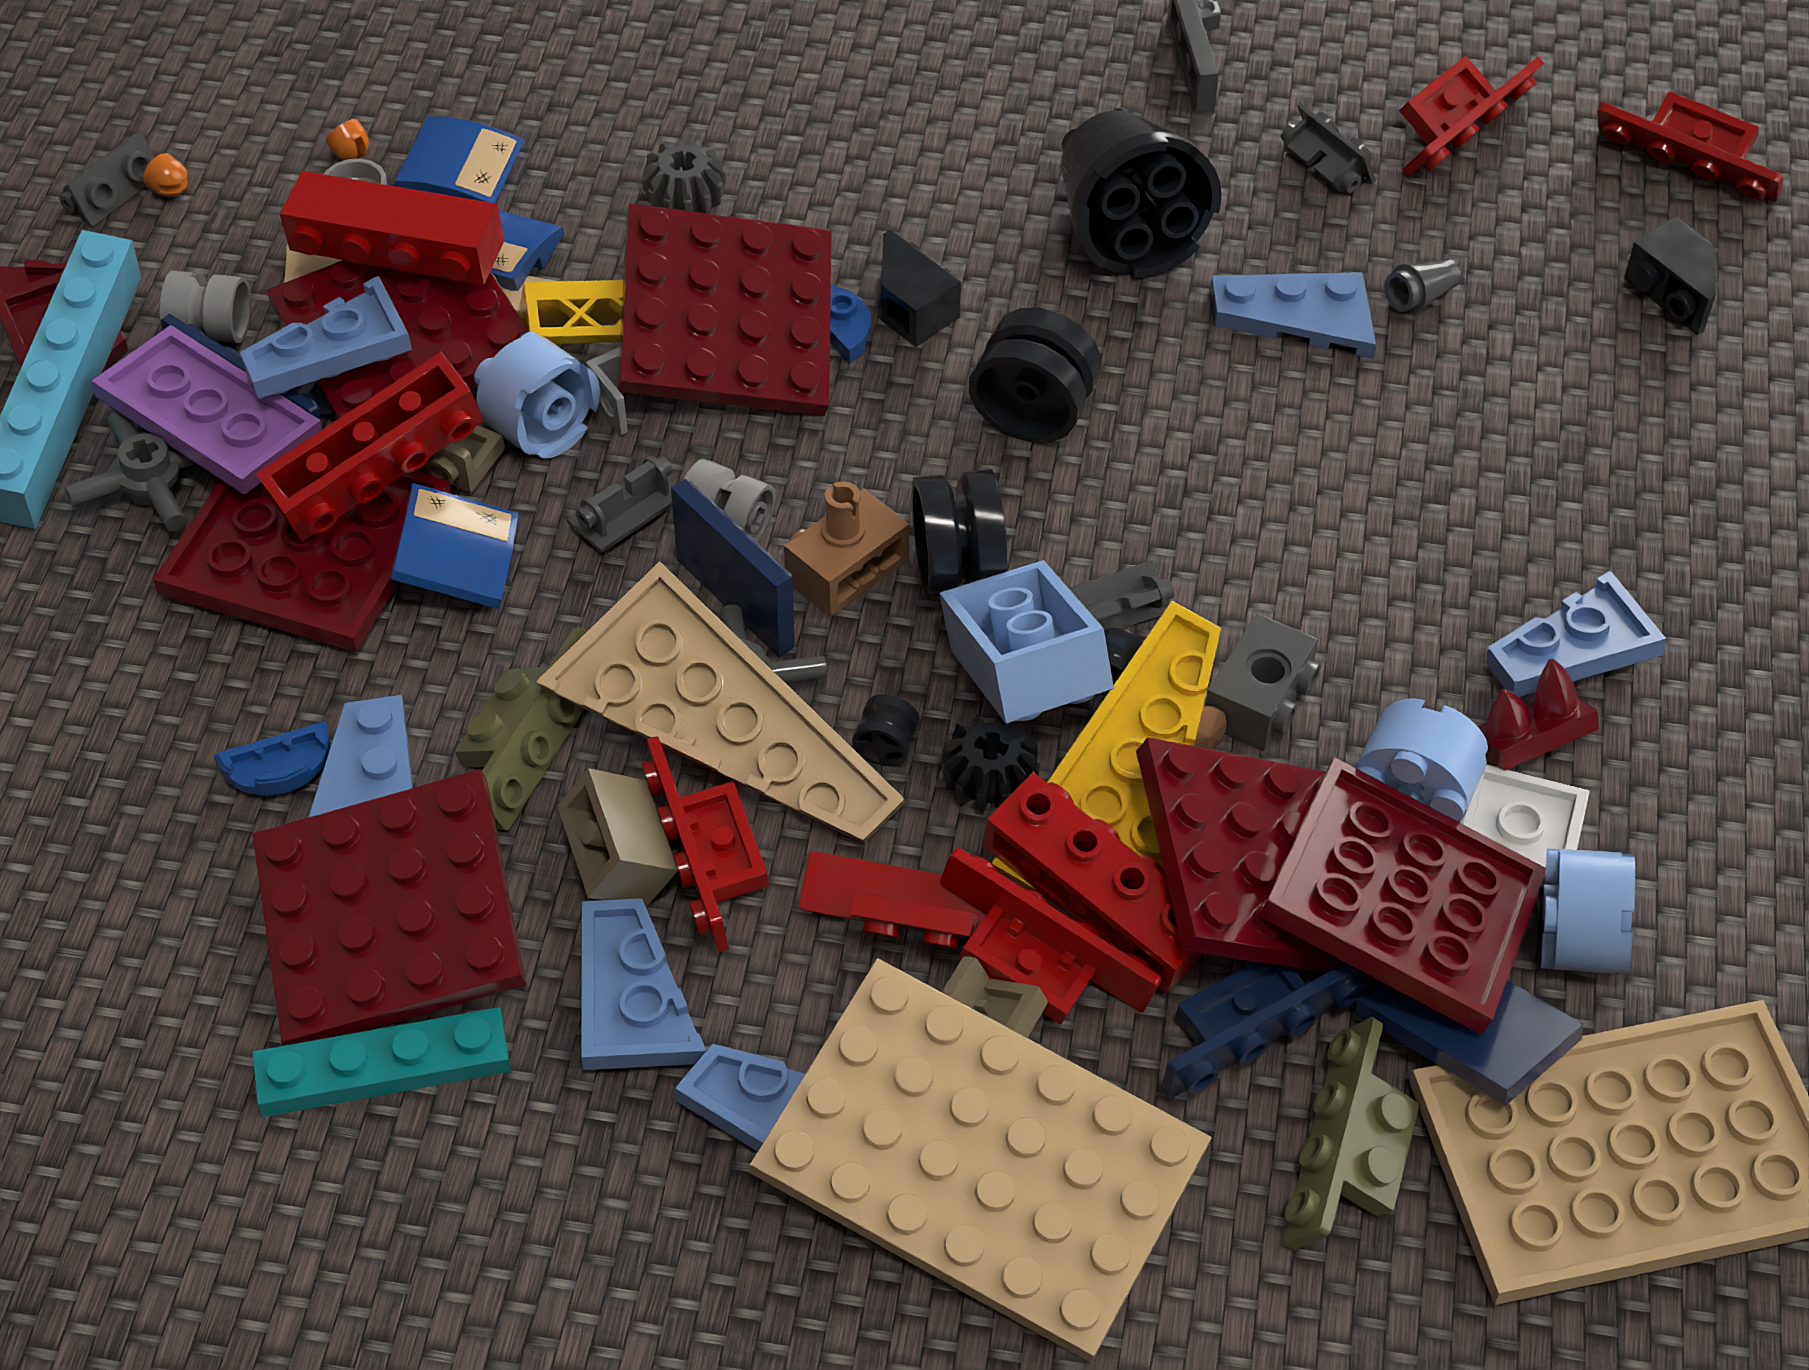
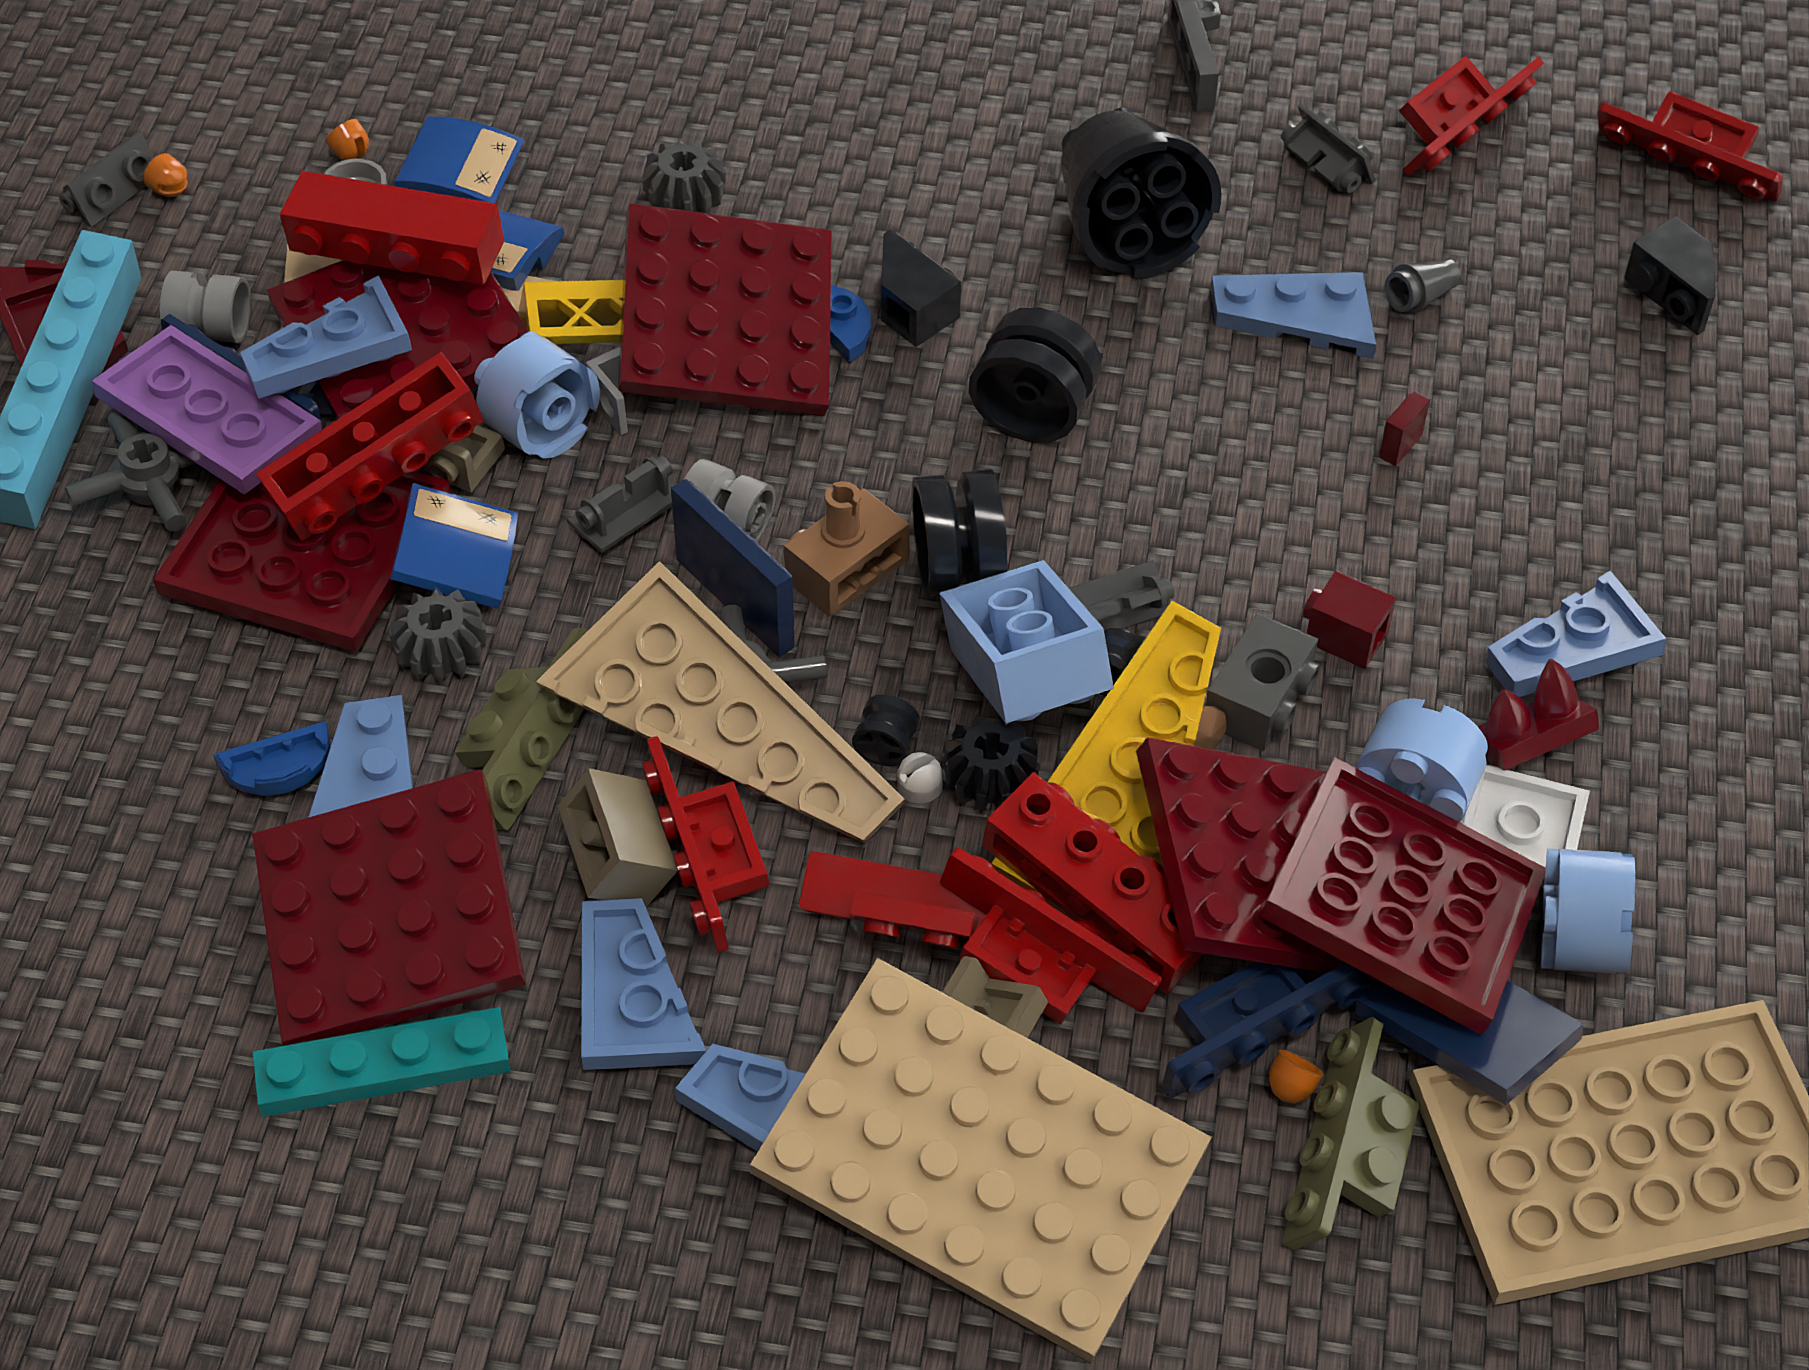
none -> dark grey gear [389,586,487,684]
none -> white hinge [897,752,943,804]
none -> orange hinge [1268,1050,1324,1104]
none -> dark red brick [1303,571,1396,669]
none -> dark red tile [1379,391,1430,466]

